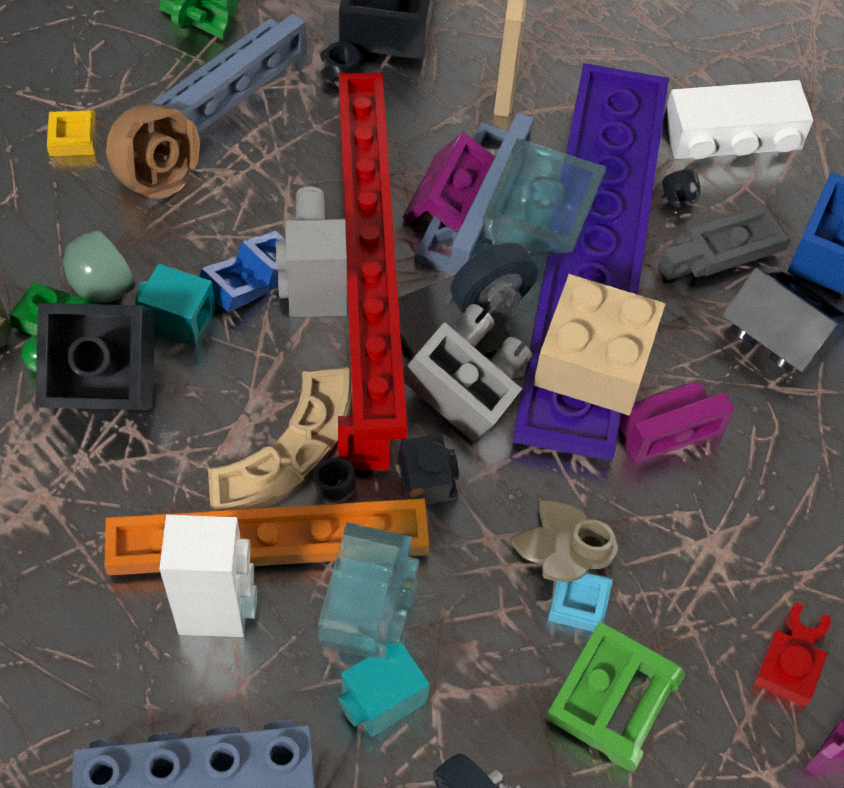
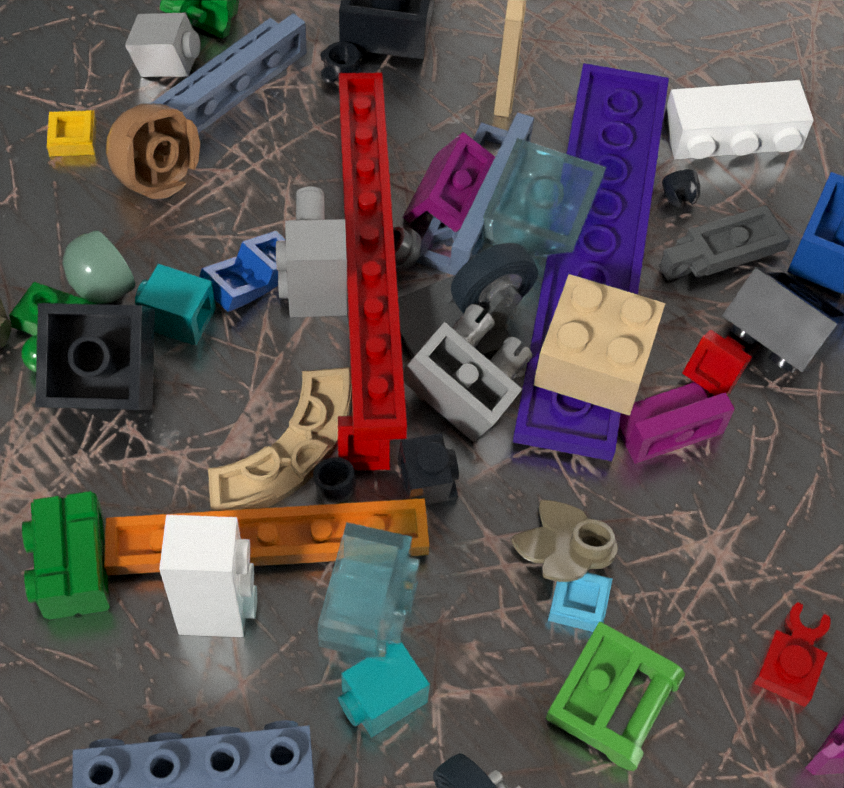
none -> green brick [22,491,110,620]
none -> light grey brick [125,13,201,77]
none -> dark grey plate [393,227,421,273]
none -> red tile [682,330,752,396]

